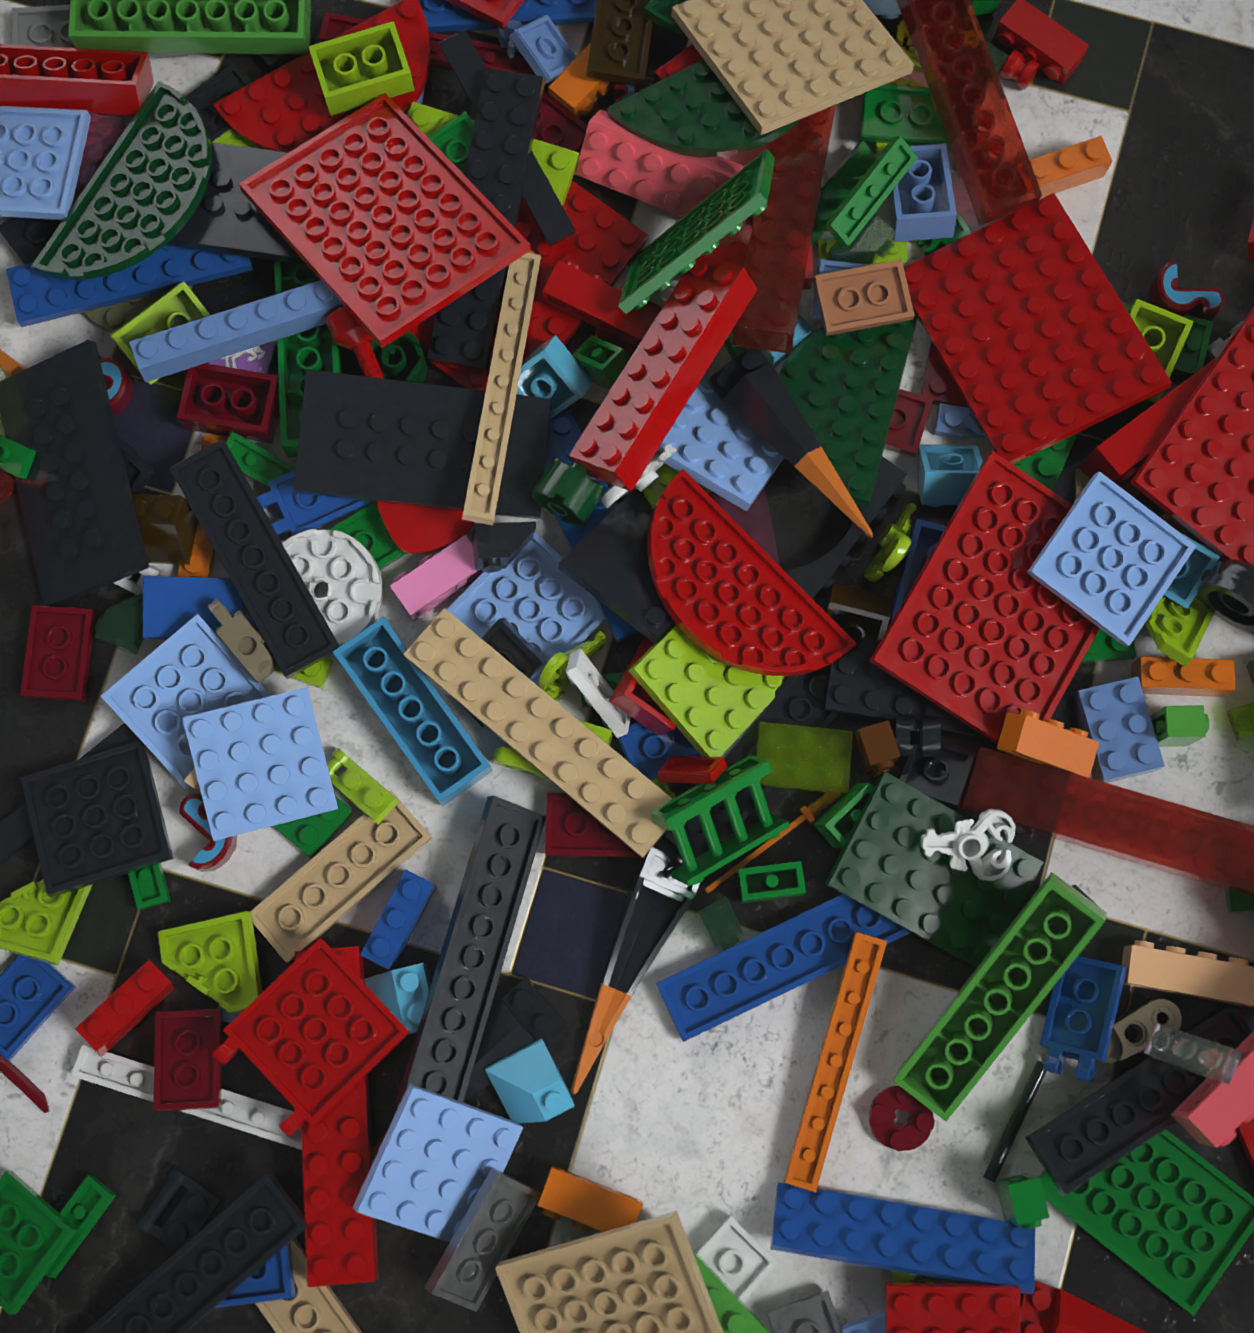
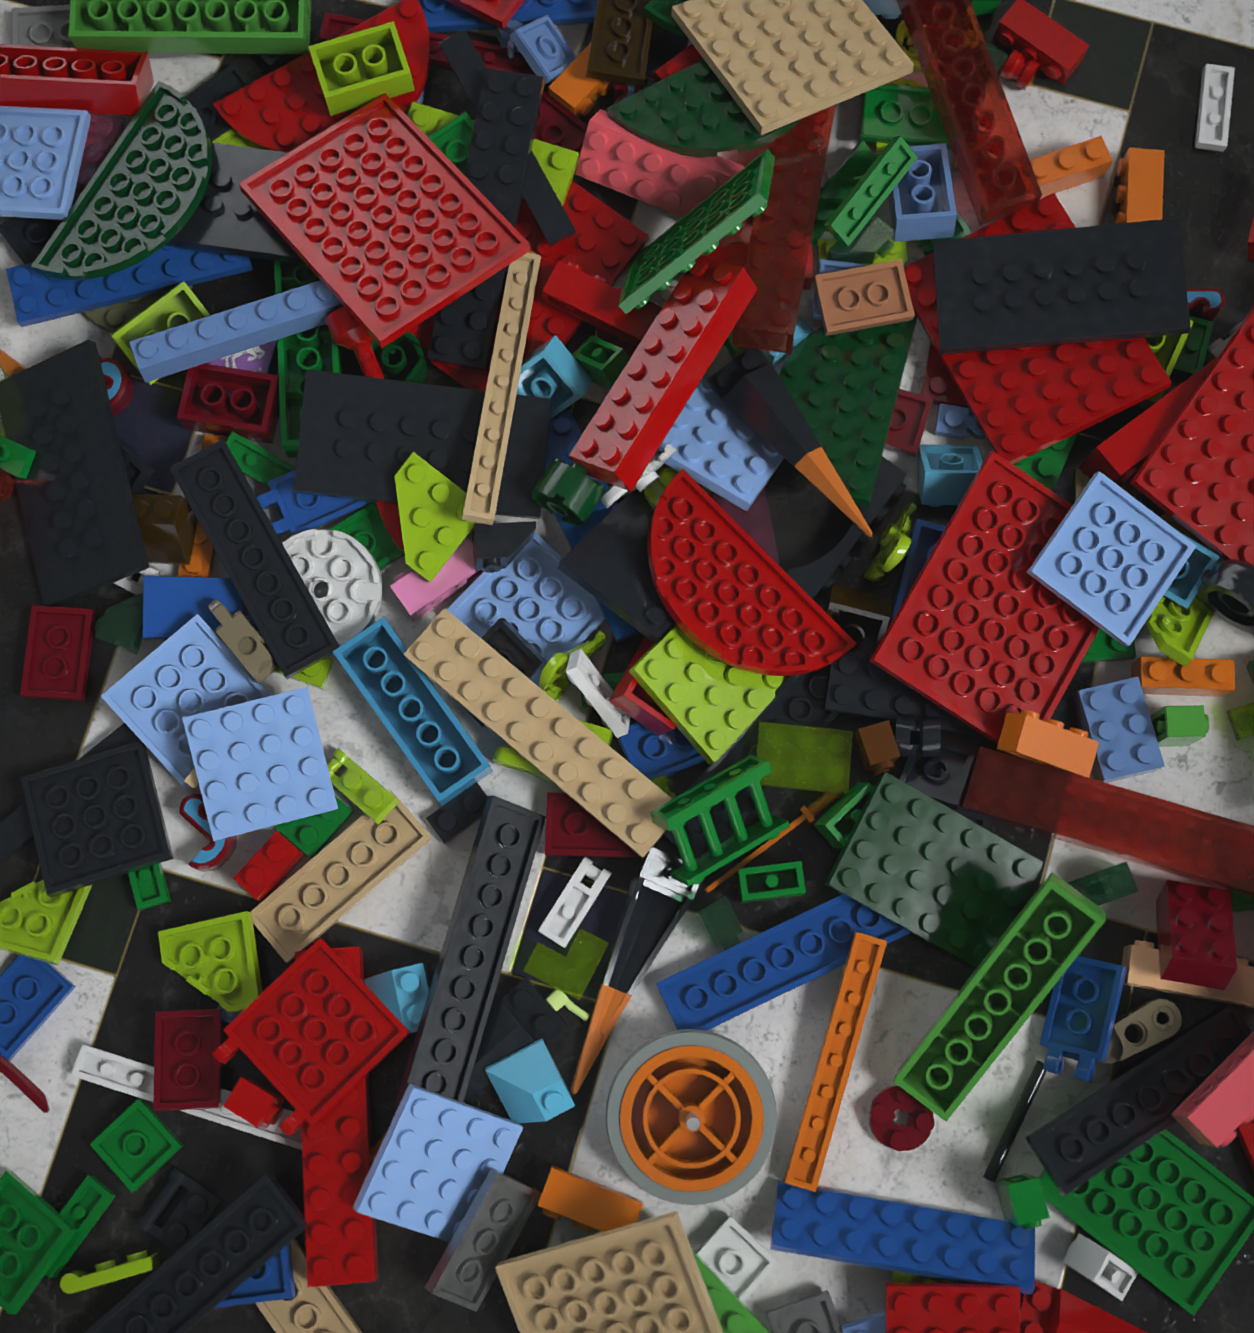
red brick [75,960,174,1057] -> none
blue brick [360,869,437,970] -> none
red tile [657,756,727,784] -> none
white animal [920,809,1015,881] -> none
clear plate [1144,1023,1242,1085] -> none
none -> lime plate [60,1250,161,1294]
none -> green plate [90,1098,184,1193]
none -> red brick [223,1077,284,1128]
none -> red brick [233,831,305,902]
none -> lime plate [394,452,477,583]
none -> black plate [426,782,487,844]
none -> clear neon green plate [523,929,609,1000]
none -> white plate [538,857,612,948]
none -> yellowish green hand [546,989,590,1021]
none -> orange wheel [605,1029,777,1205]
none -> black plate [933,218,1190,355]
none -> white slope [1063,1234,1138,1301]
none -> clear green slope [1068,861,1139,906]
none -> orange brick [1115,147,1164,224]
none -> dark red brick [1156,880,1238,991]
none -> white plate [1195,64,1235,152]

